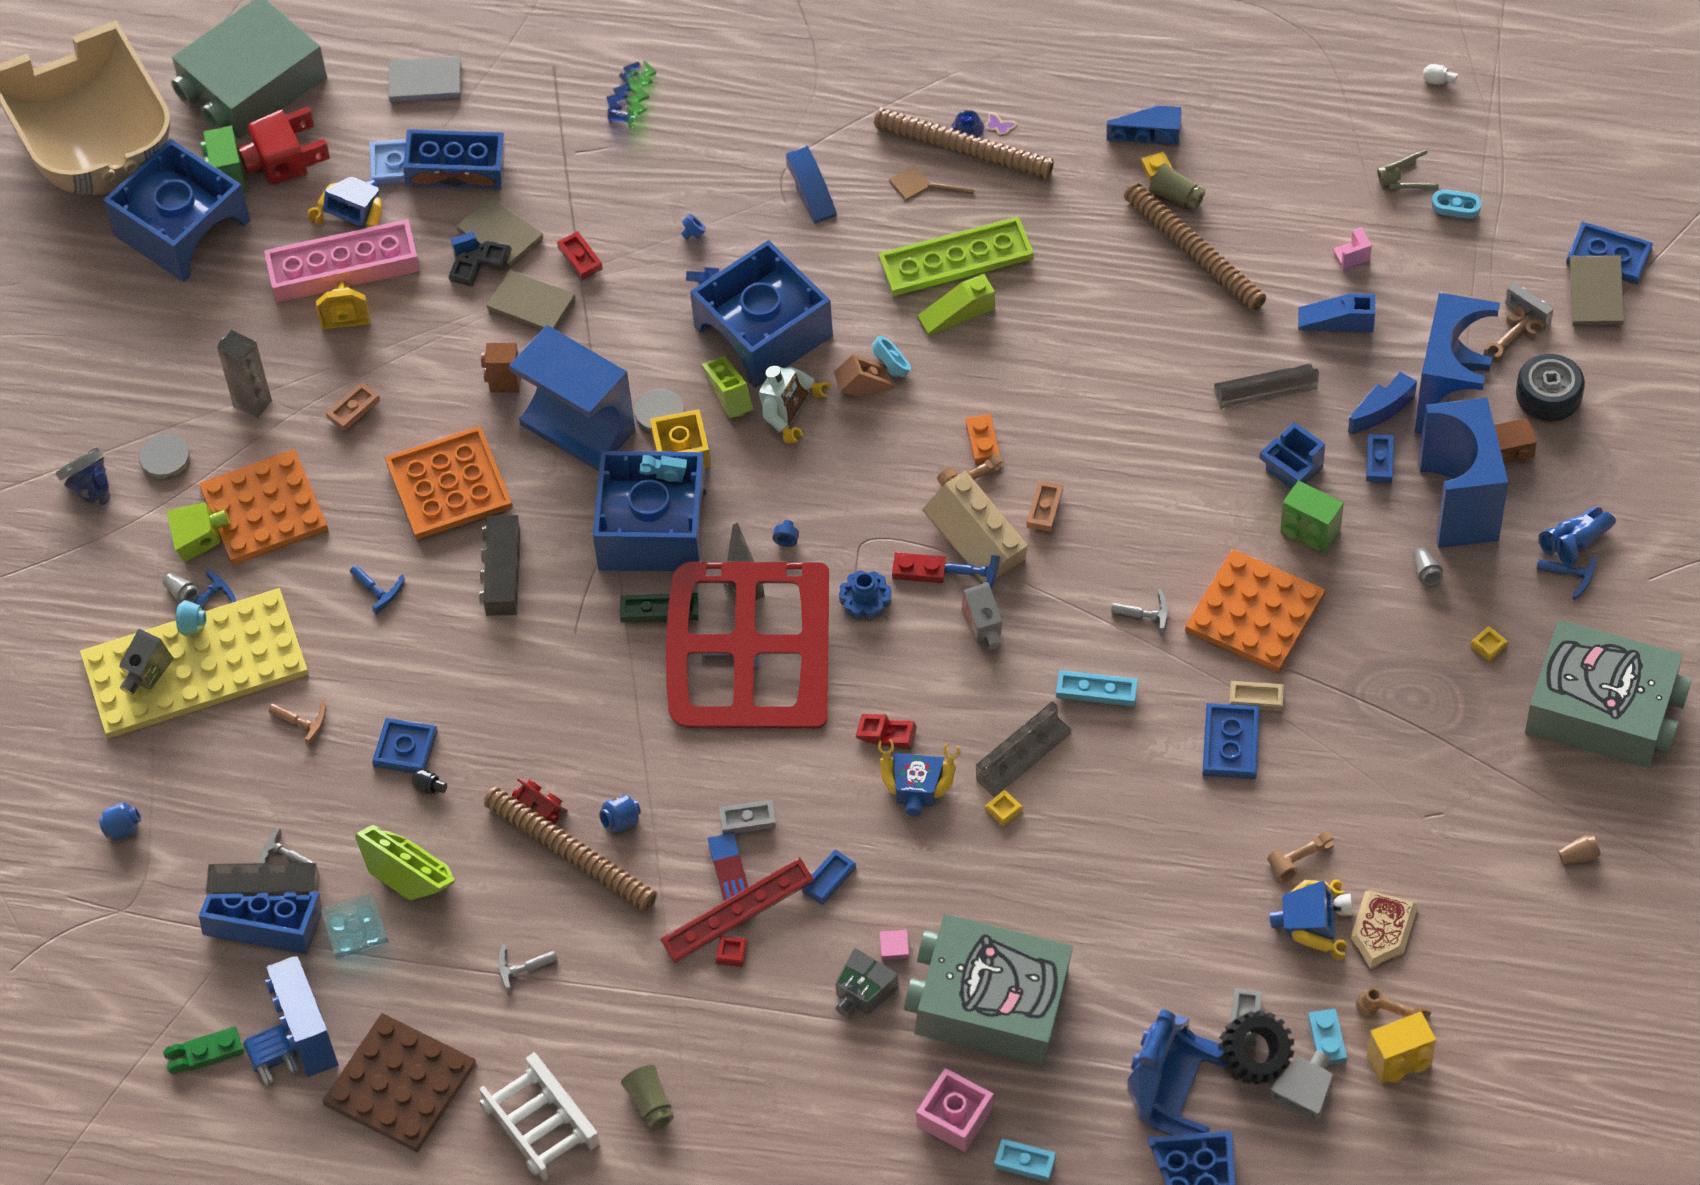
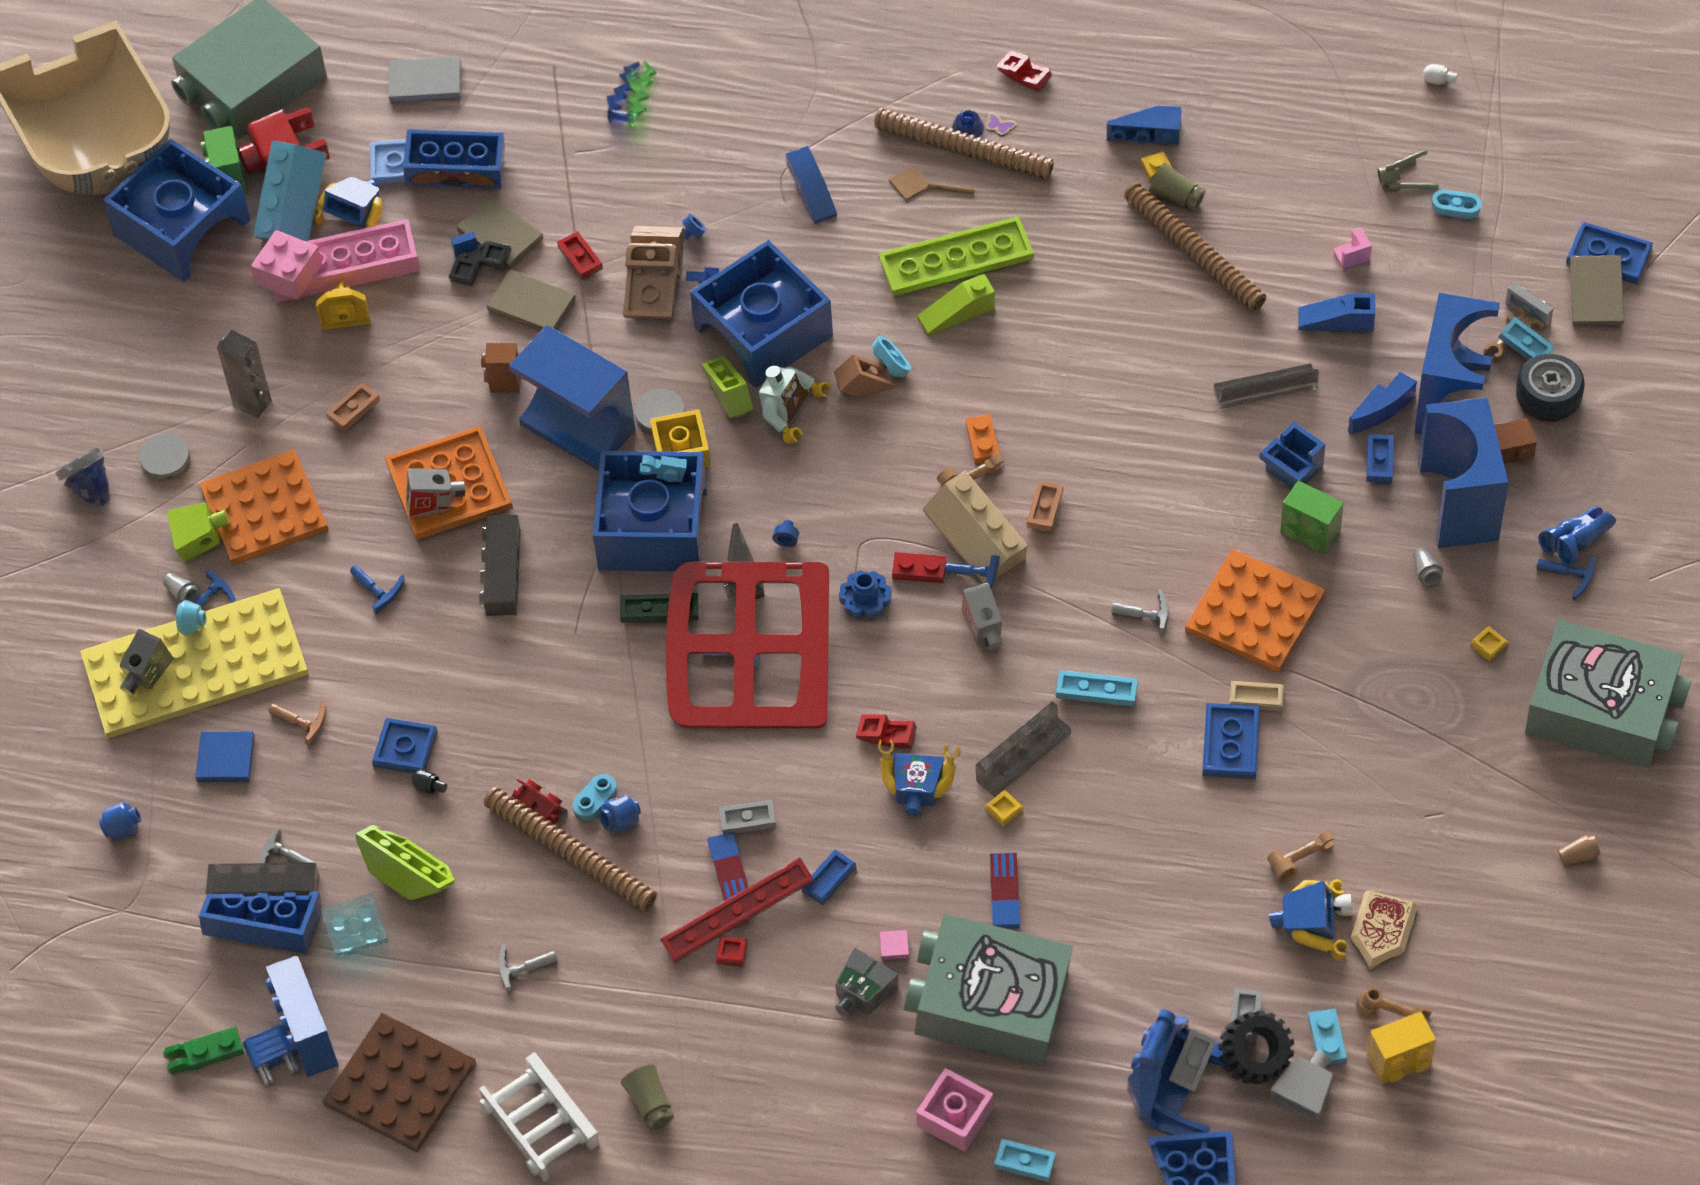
none -> blue tile [196,731,255,782]
none -> bright pink brick [251,230,322,300]
none -> medium azure slope [253,141,326,242]
none -> light grey torso [405,468,465,518]
none -> medium azure plate [573,774,617,821]
none -> medium nougat piece [623,226,685,320]
none -> tile [990,853,1020,929]
none -> red slope [997,51,1052,91]
none -> light grey plate [1168,1029,1217,1092]
none -> medium azure plate [1498,316,1554,360]

